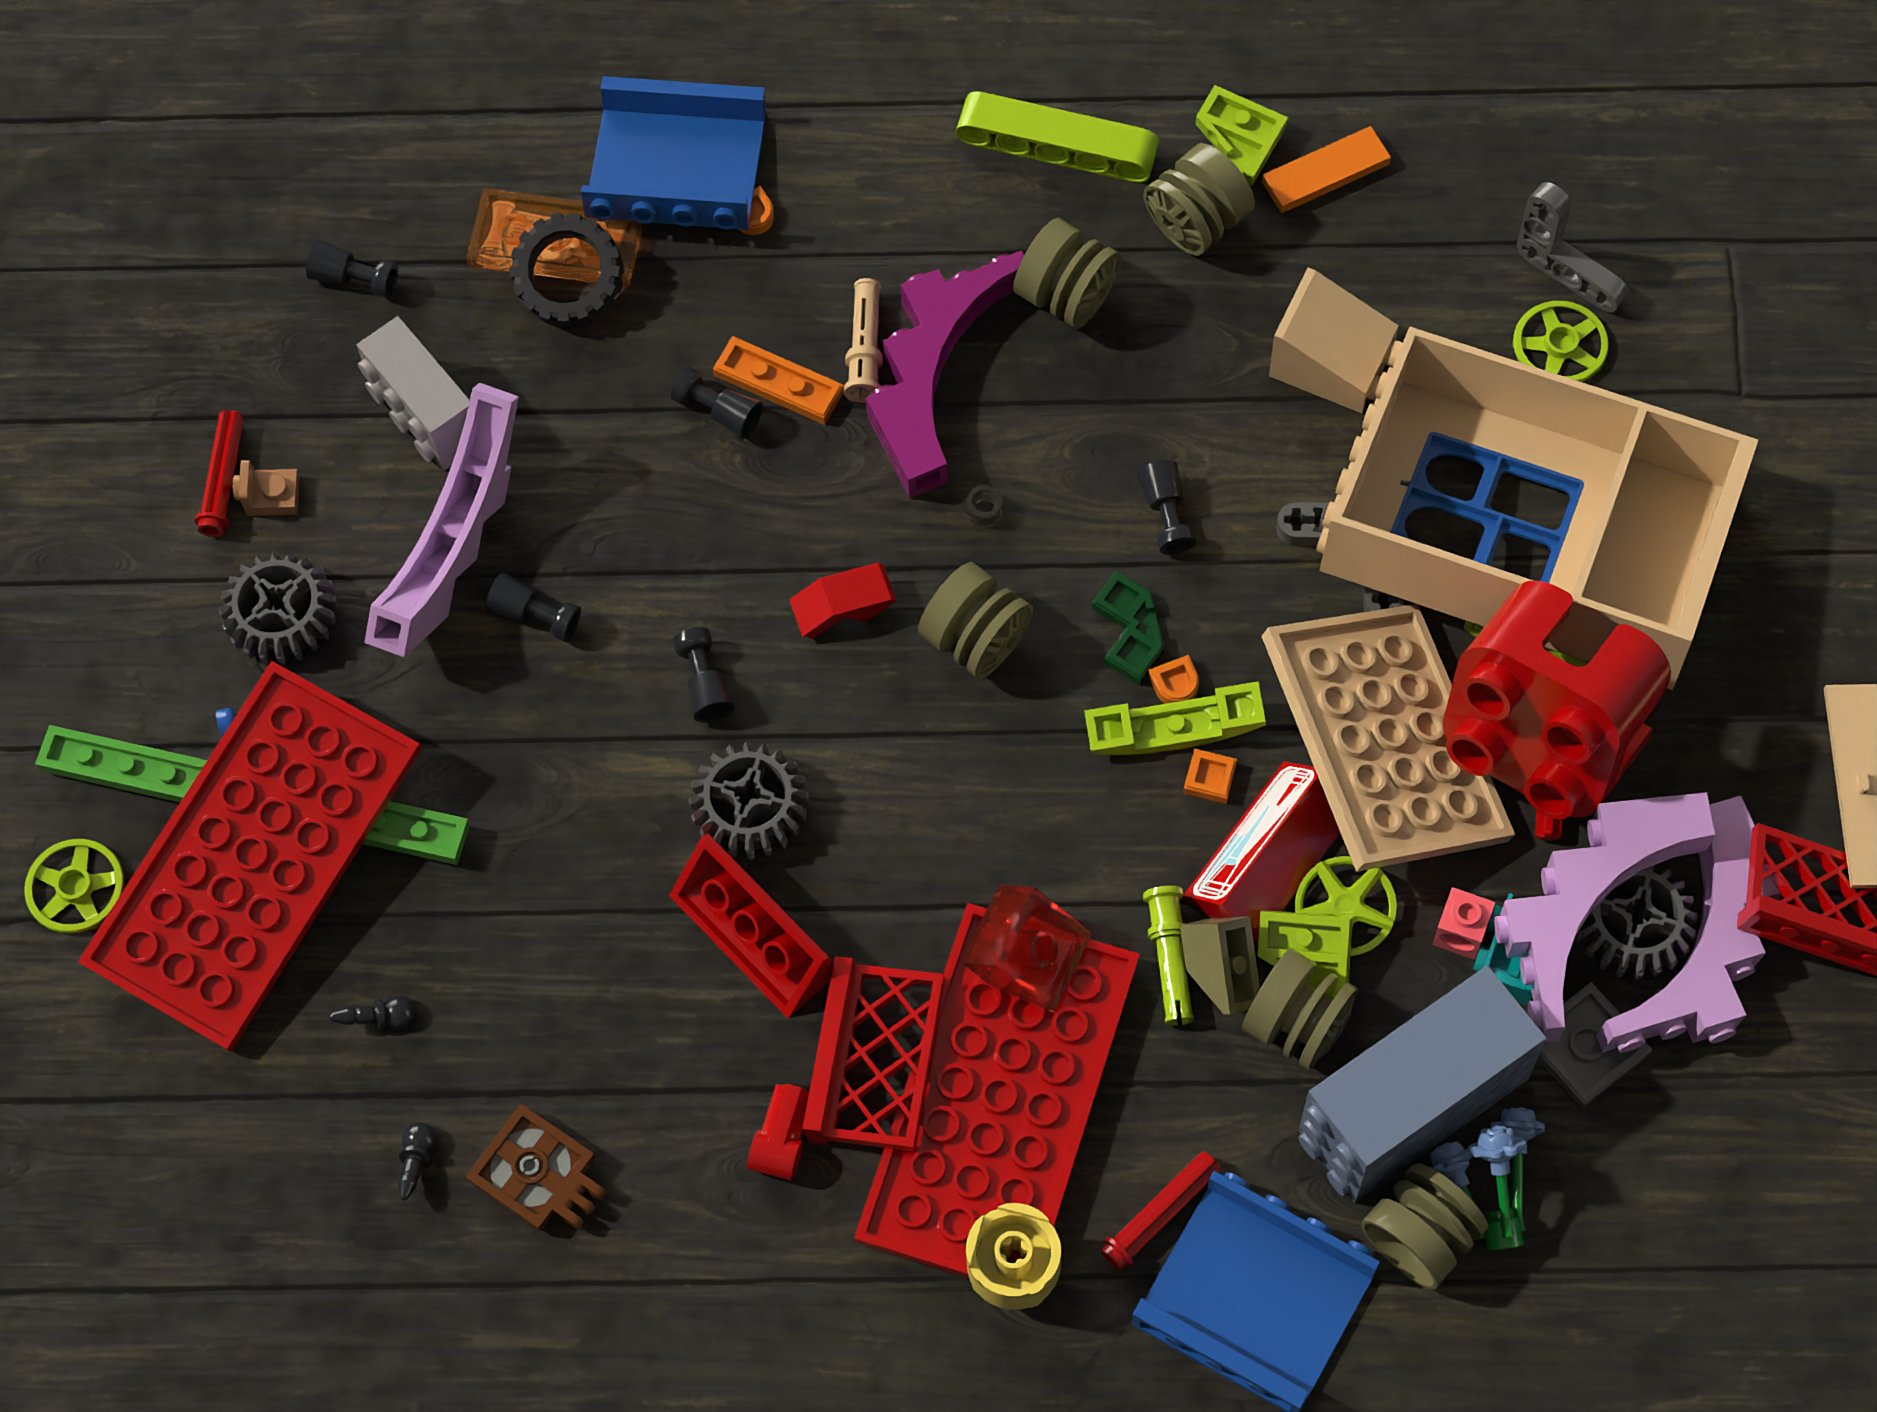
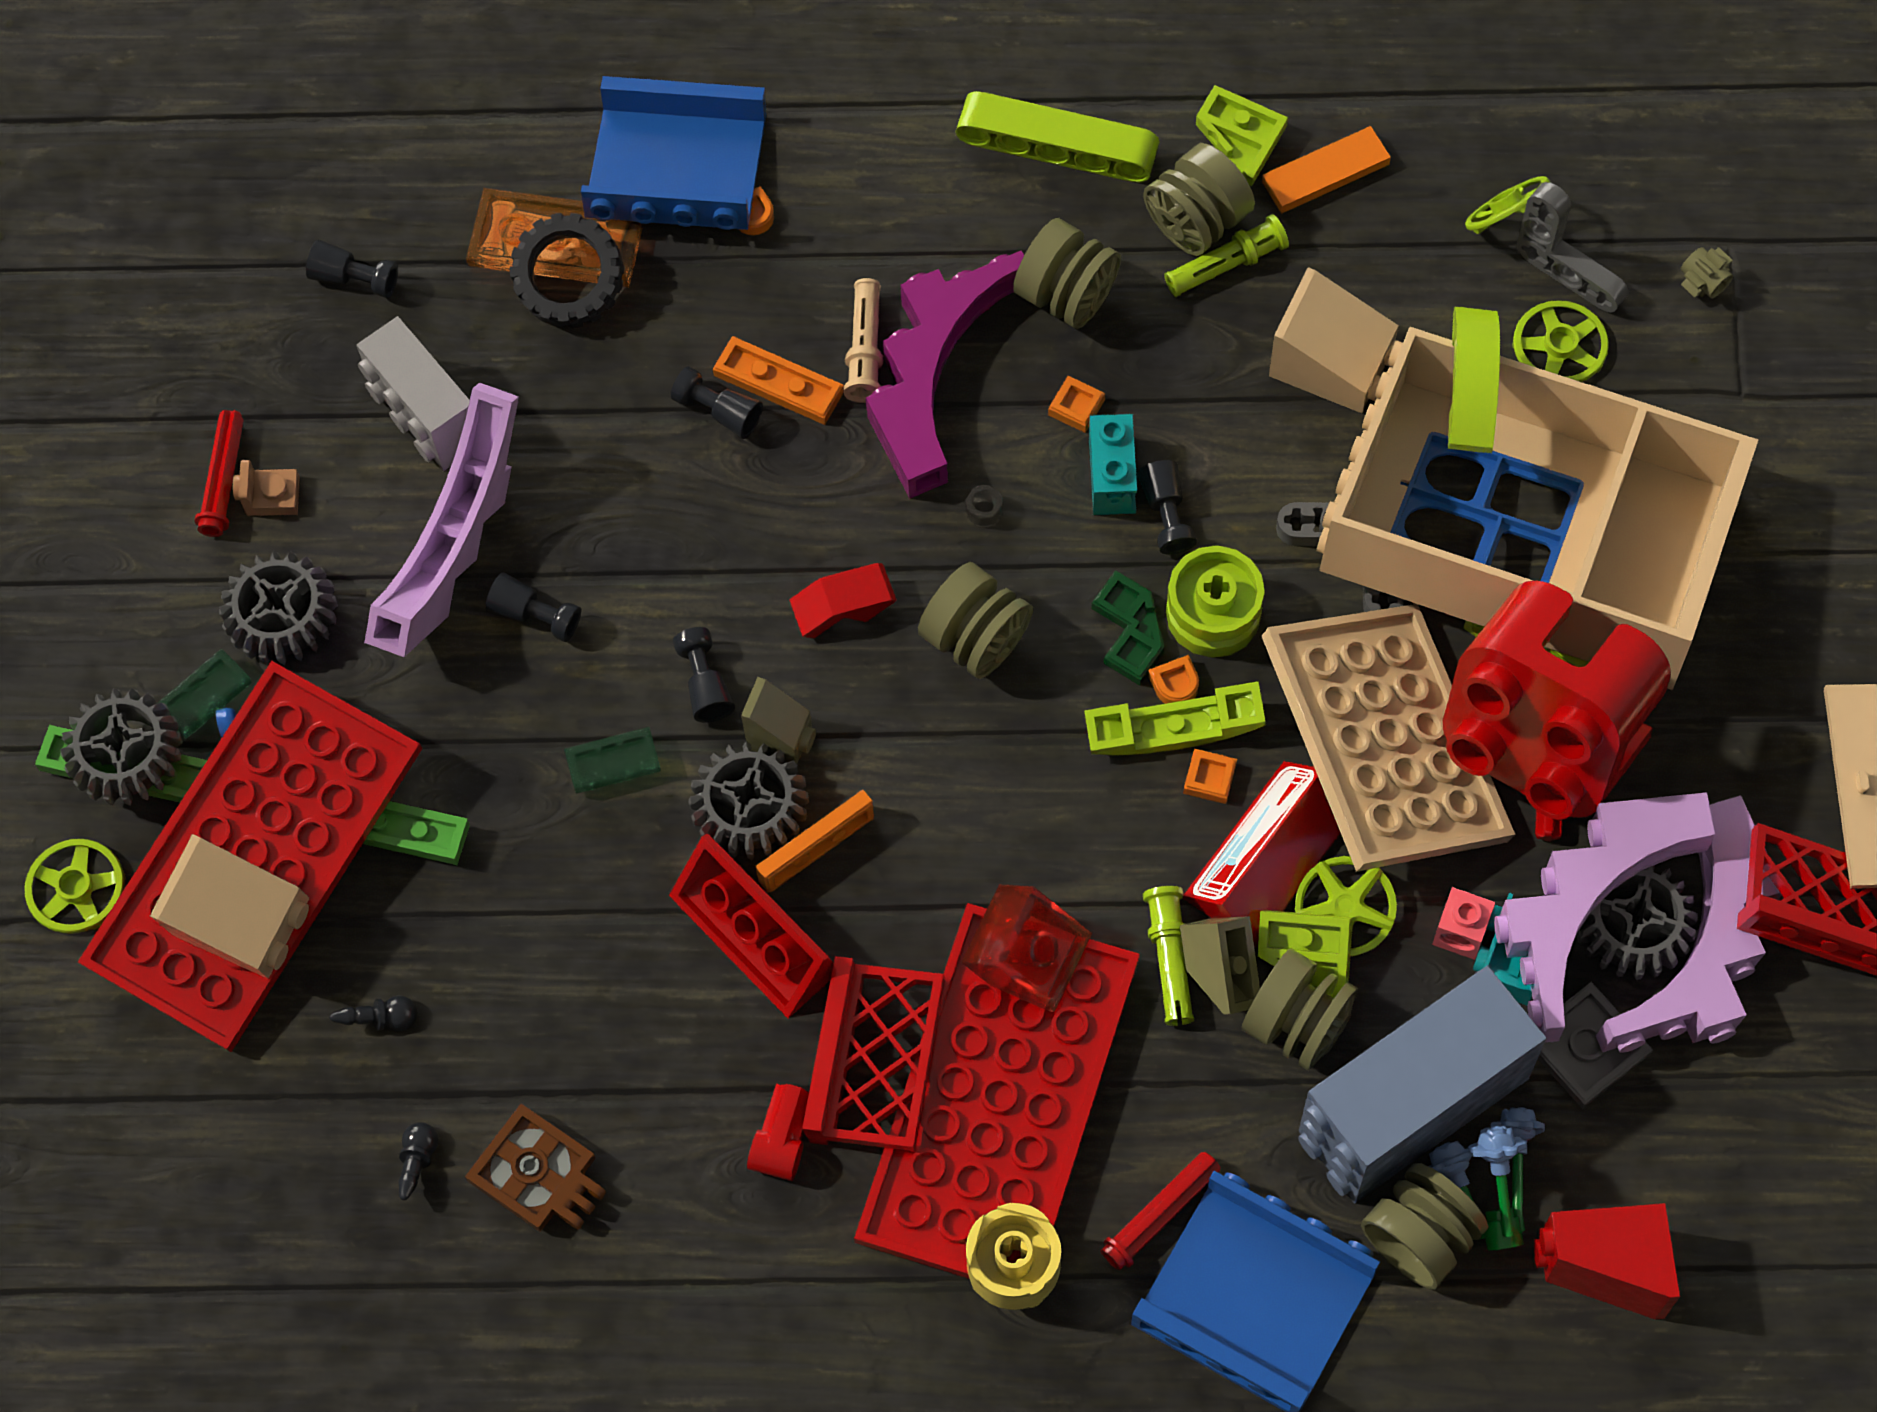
none -> dark grey gear [60,688,183,806]
none -> tan slope [150,834,309,978]
none -> clear green plate [157,648,252,739]
none -> clear green plate [564,727,661,794]
none -> olive slope [741,677,816,764]
none -> orange tile [755,790,874,893]
none -> orange tile [1048,376,1105,433]
none -> teal hinge [1089,414,1137,515]
none -> lime pin [1164,214,1289,297]
none -> lime wheel [1166,546,1265,658]
none -> lime slope [1448,307,1500,454]
none -> lime wheel [1465,176,1551,234]
none -> red slope [1534,1203,1680,1320]
none -> olive gear [1681,247,1733,299]

